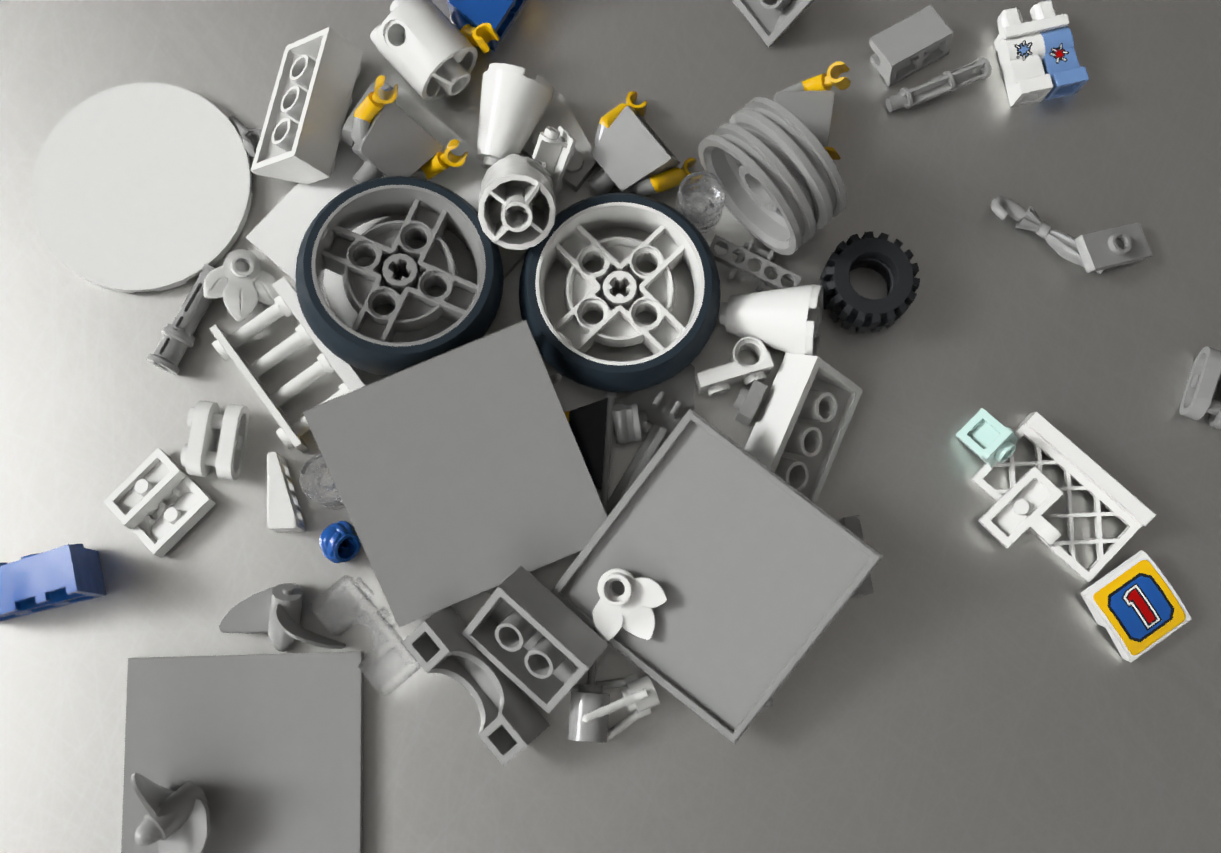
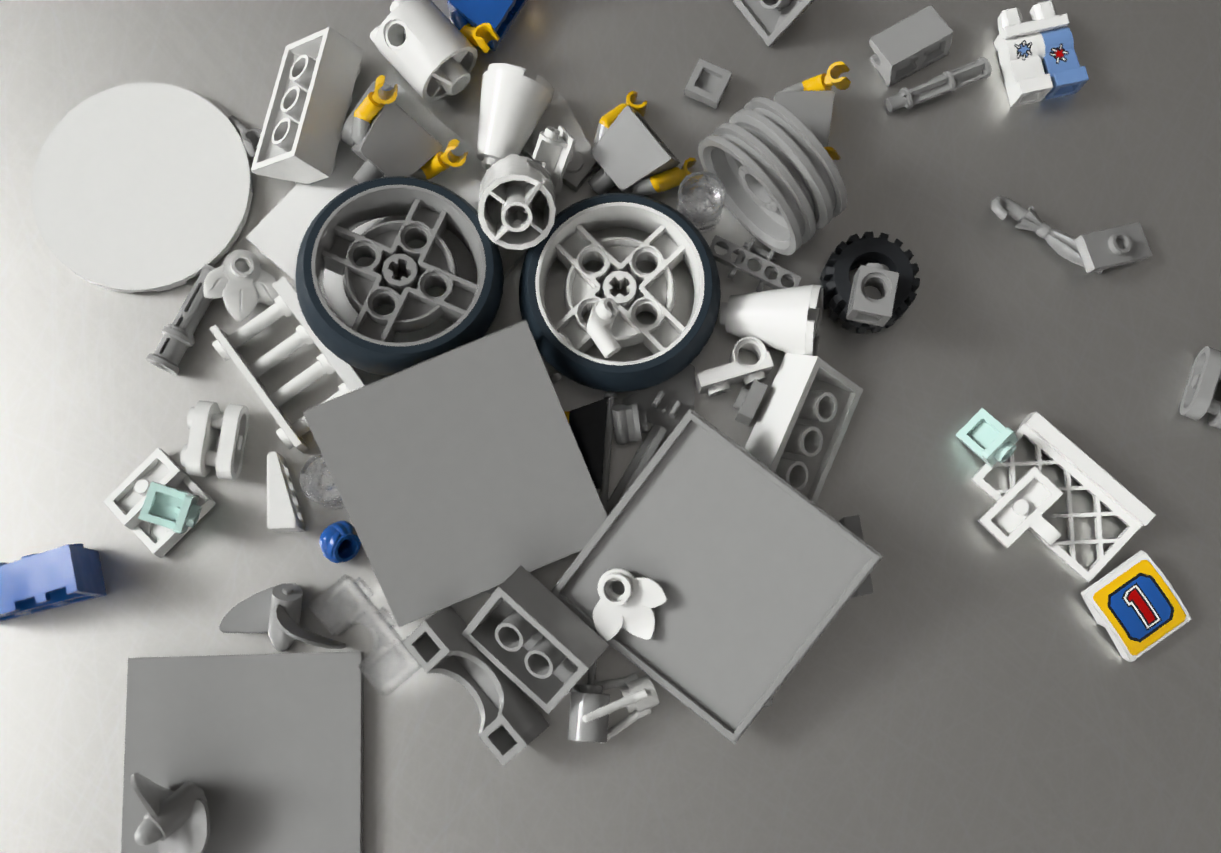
none -> light aqua bracket [138,481,202,534]
none -> white arm [587,298,621,359]
none -> light grey plate [684,58,733,109]
none -> light grey brick [846,263,899,327]

